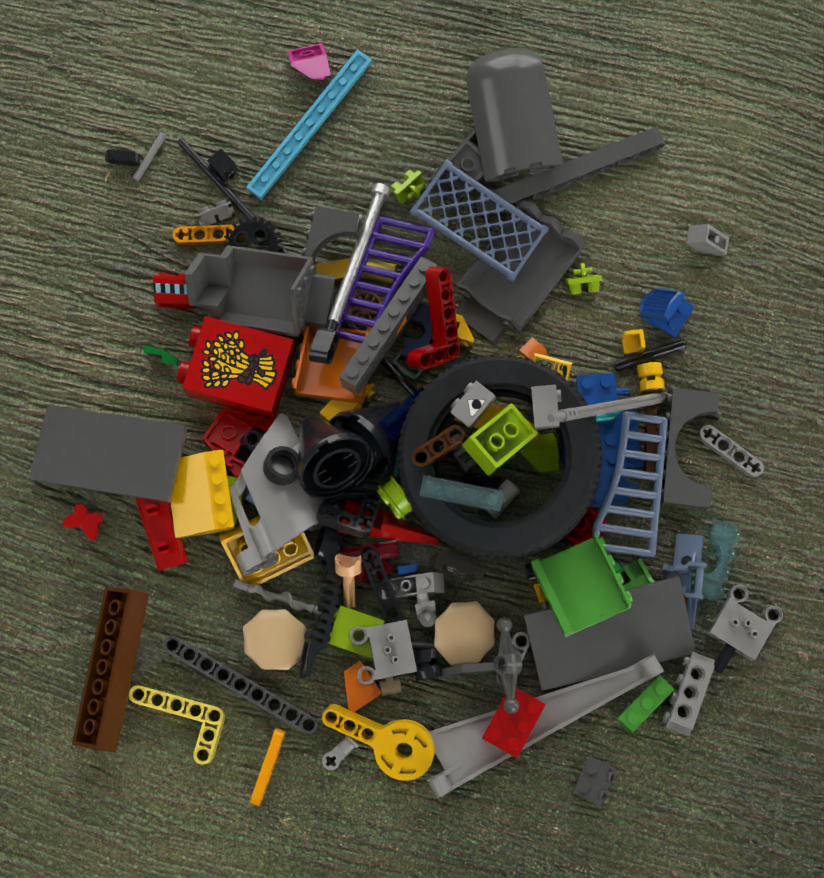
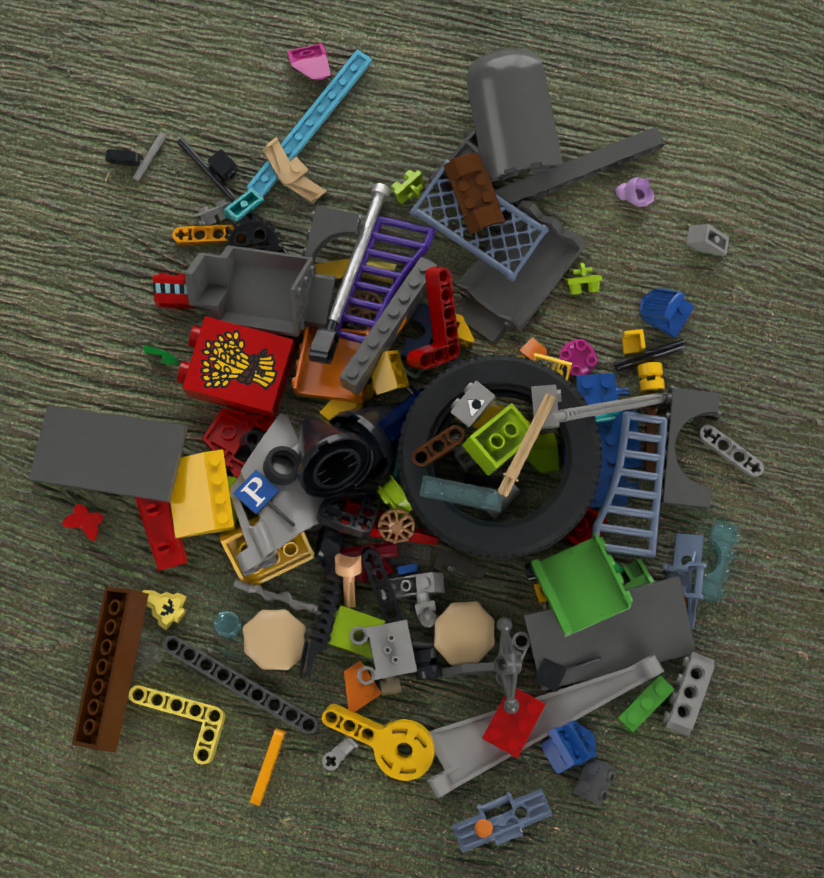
light grey piece [707,585,783,674] -> none
none -> light yellow rock [142,590,187,630]
none -> clear light blue wheel [214,611,243,639]
none -> teal slope [224,188,264,222]
none -> blue piece [233,470,295,527]
none -> tan plate [263,137,327,204]
none -> yellow slope [371,350,410,395]
none -> medium nougat wheel [378,509,415,544]
none -> reddish brown piece [444,153,505,235]
none -> sand blue piece [452,788,552,853]
none -> tan axle [497,394,555,497]
none -> black piece [534,656,601,692]
none -> blue piece [541,720,597,774]
none -> dark pink dish [559,339,597,377]
none -> lavender piece [615,177,654,207]

